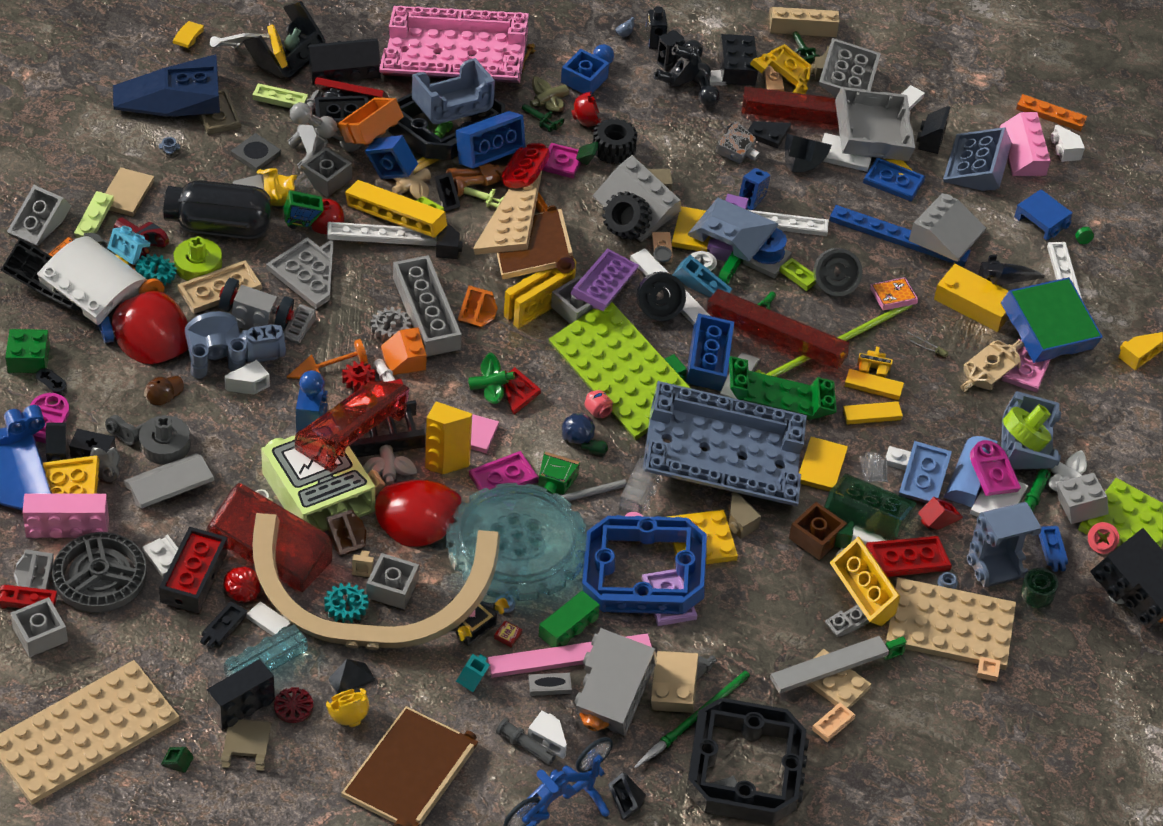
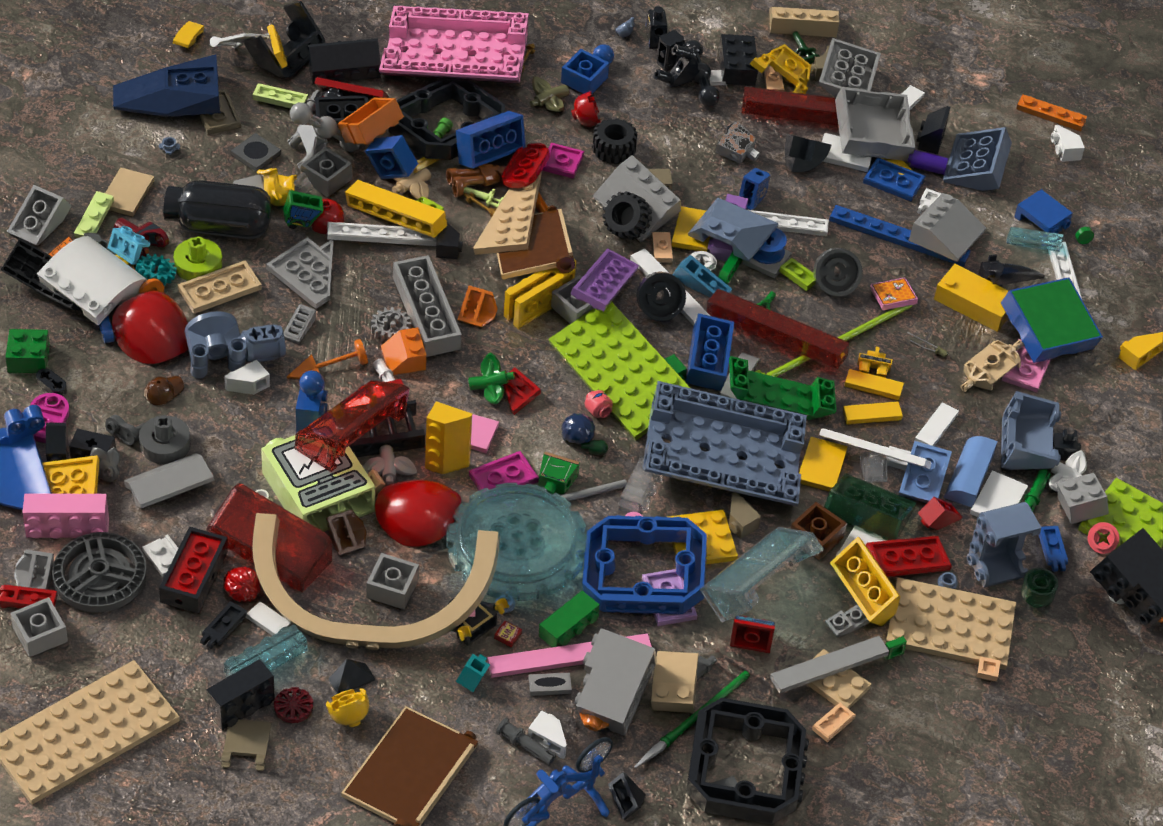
dark green slope [161,747,194,772] -> none
light grey brick [219,278,294,330] -> none
sand green cylinder [284,28,301,52] -> none
teal gear [324,583,368,623] -> none
red gear [342,361,375,392] -> none
tan tile [352,550,374,577] -> none
sand blue windscreen [412,58,495,124] -> none
black slope [434,172,461,211] -> none
dark green piece [521,103,565,132] -> none
dark green slope [576,142,598,165] -> none
dark grey piece [653,246,672,263] -> none
black wing [748,121,791,149] -> none
dark green slope [835,521,854,548] -> none
dark pink tile [970,440,1021,496] -> none
bright pink slope [1000,112,1050,176] -> none
lime piece [1003,404,1052,452] -> none
none -> pearl gold piece [464,192,497,218]
none -> windscreen [700,527,824,622]
none -> red slope [730,615,775,653]
none -> white tile [819,428,932,469]
none -> dark purple brick [908,150,949,175]
none -> white tile [915,402,959,446]
none -> white plate [917,188,941,214]
none -> clear light blue plate [1007,227,1064,252]
none -> black brick [1053,429,1081,461]

